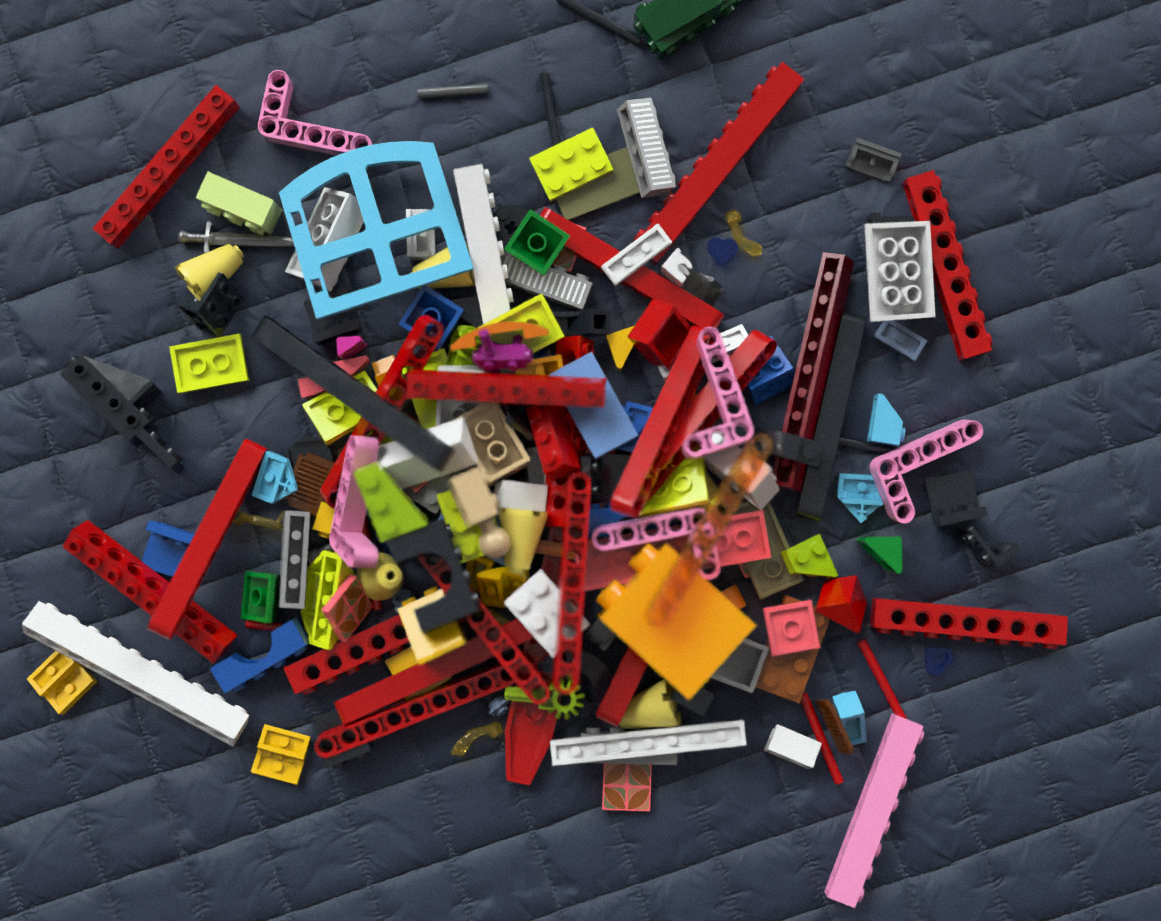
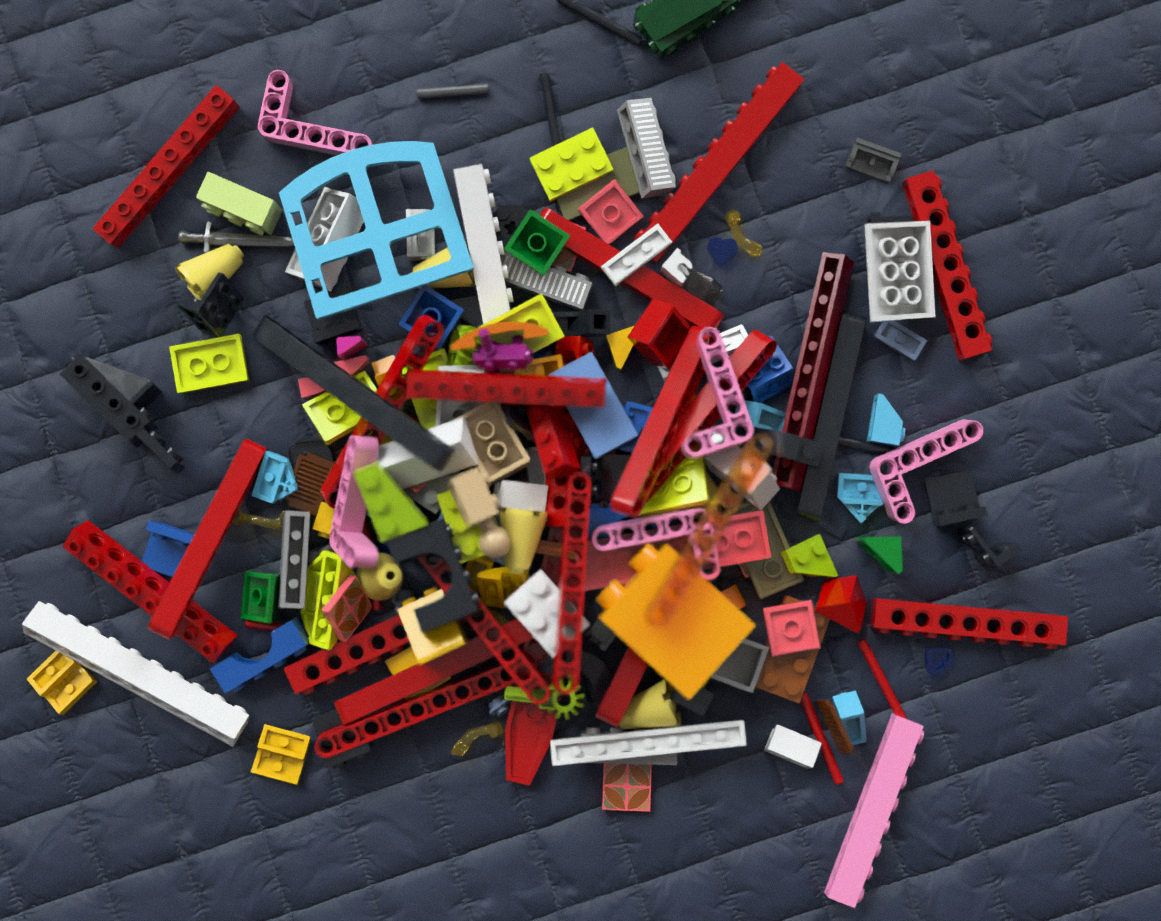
none -> coral tile [578,179,644,244]
none -> medium azure slope [735,400,786,432]

